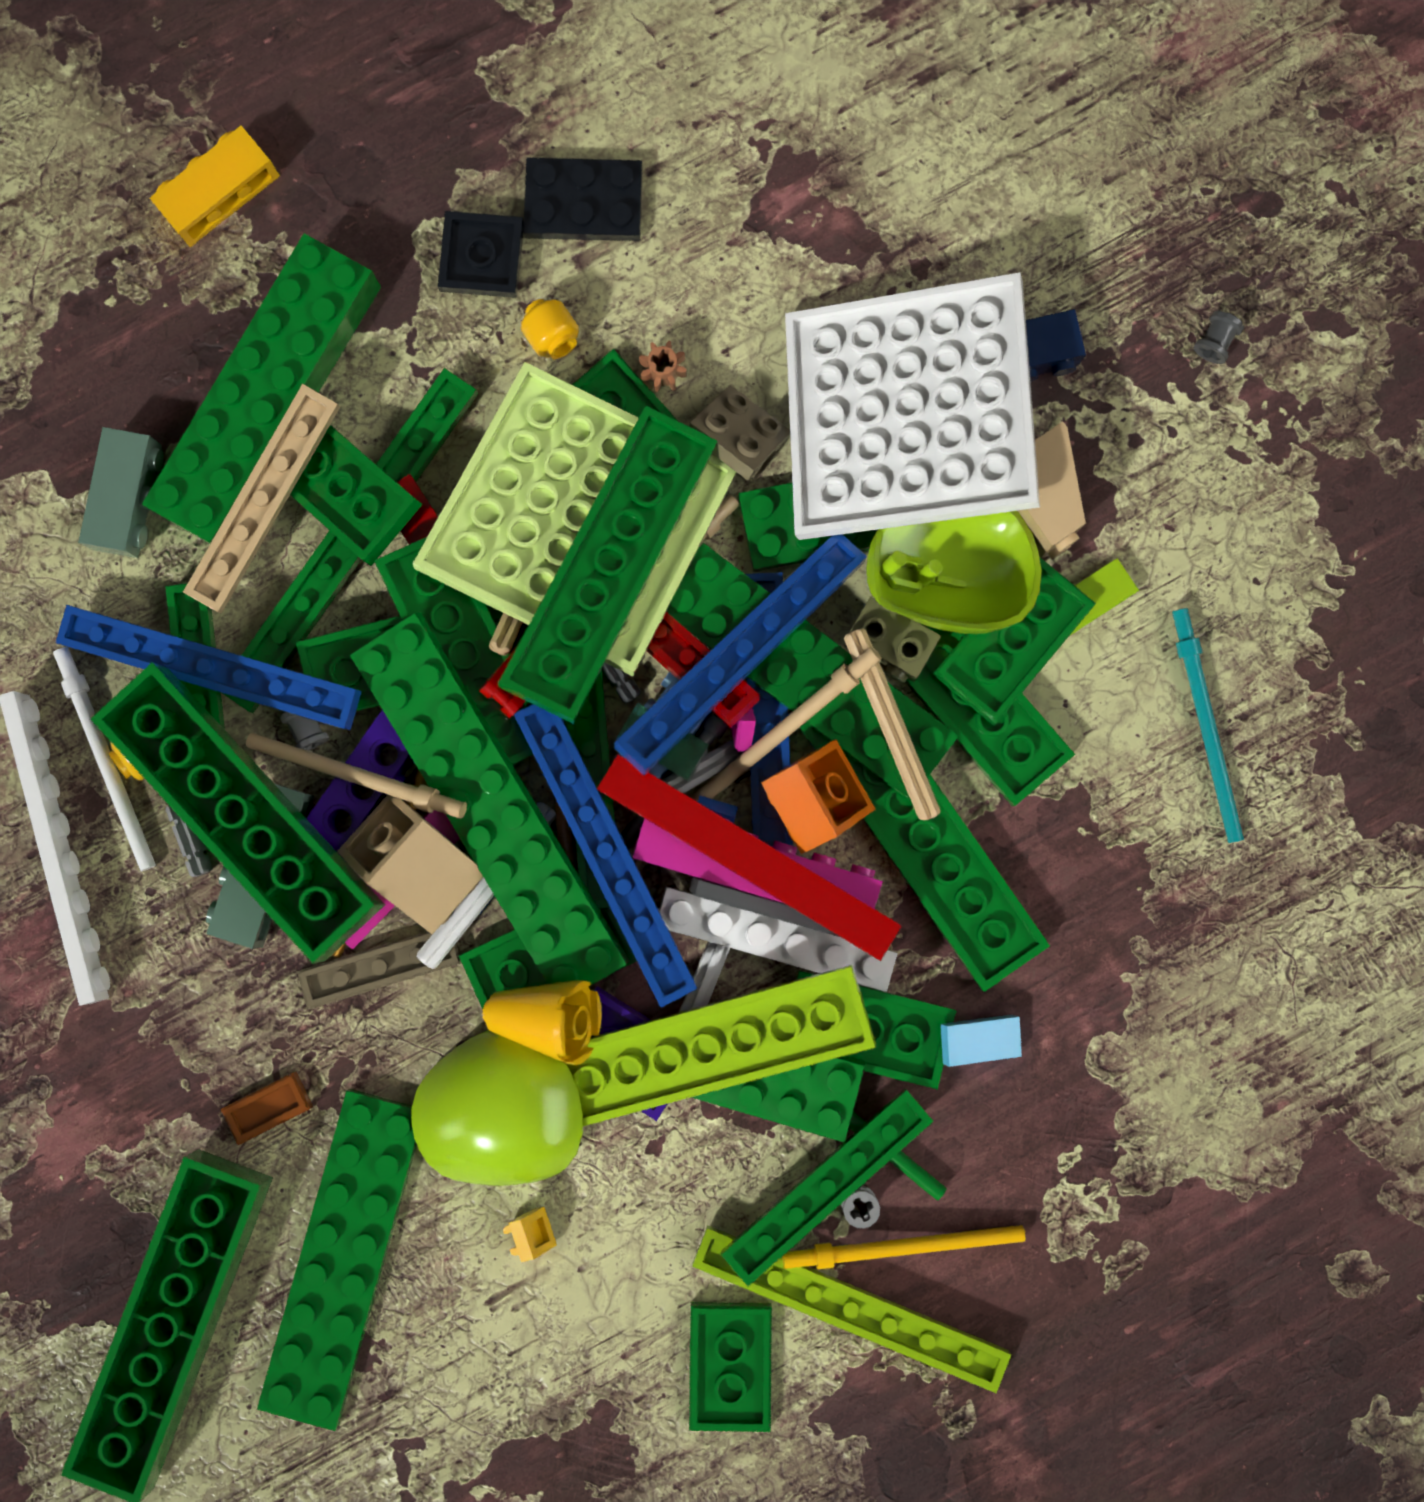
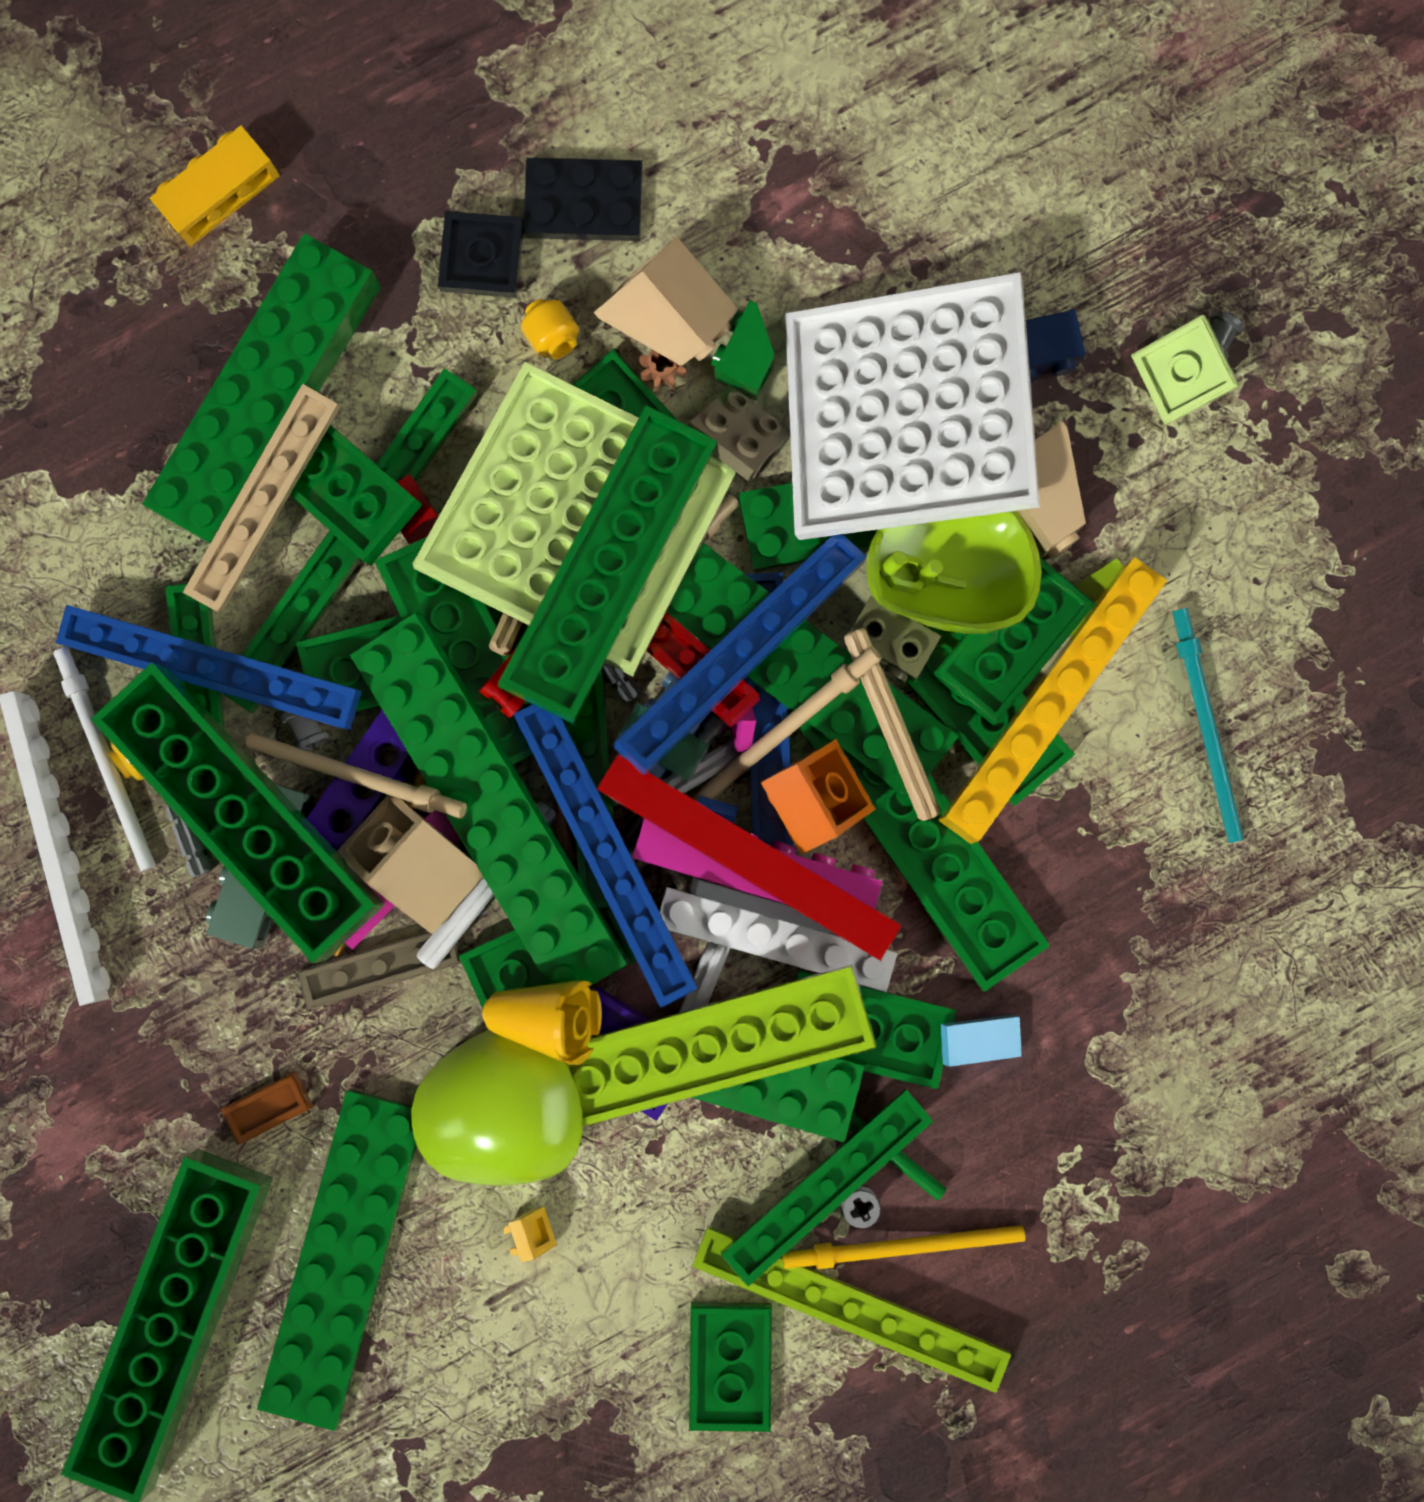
sand green brick [78,427,164,558] -> none
none -> tan slope [594,236,739,366]
none -> green slope [711,300,775,401]
none -> yellow brick [939,557,1168,844]
none -> yellowish green tile [1131,315,1240,425]

